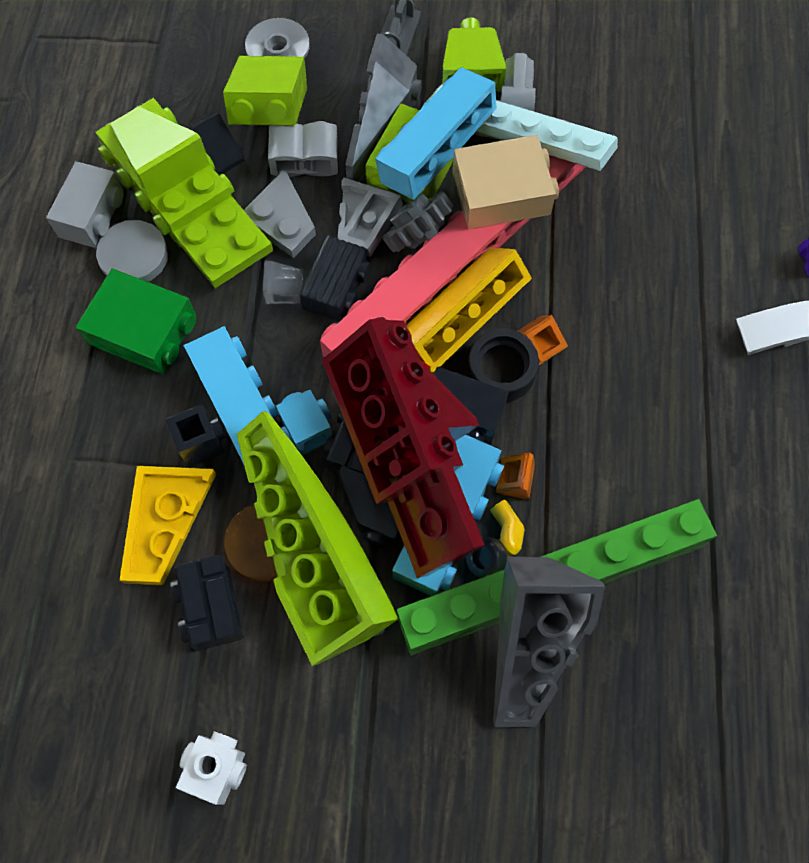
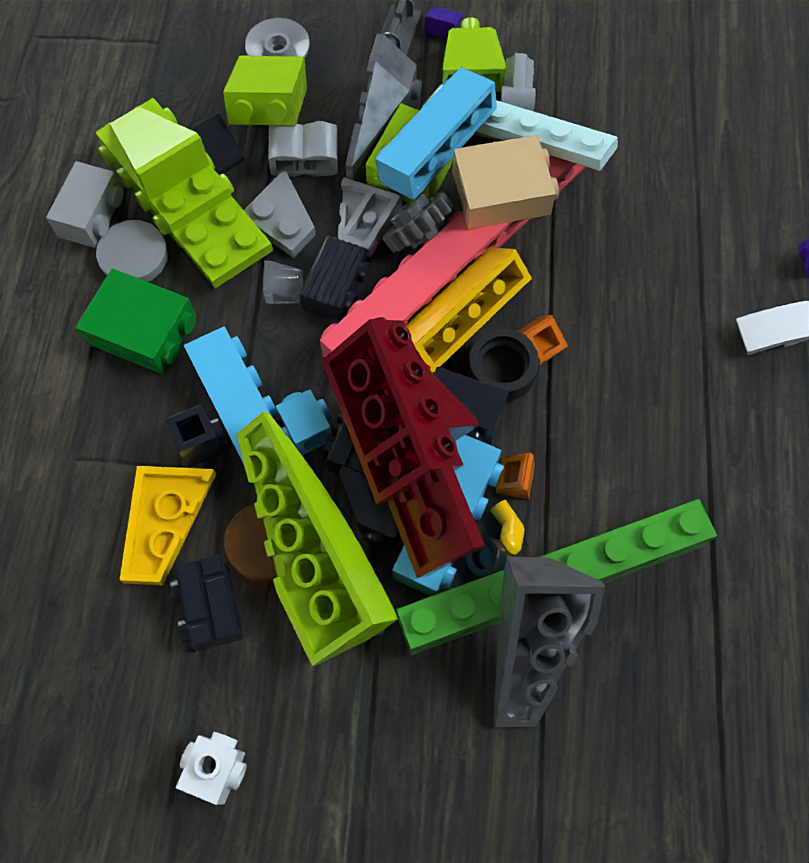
none -> dark purple slope [425,7,464,39]

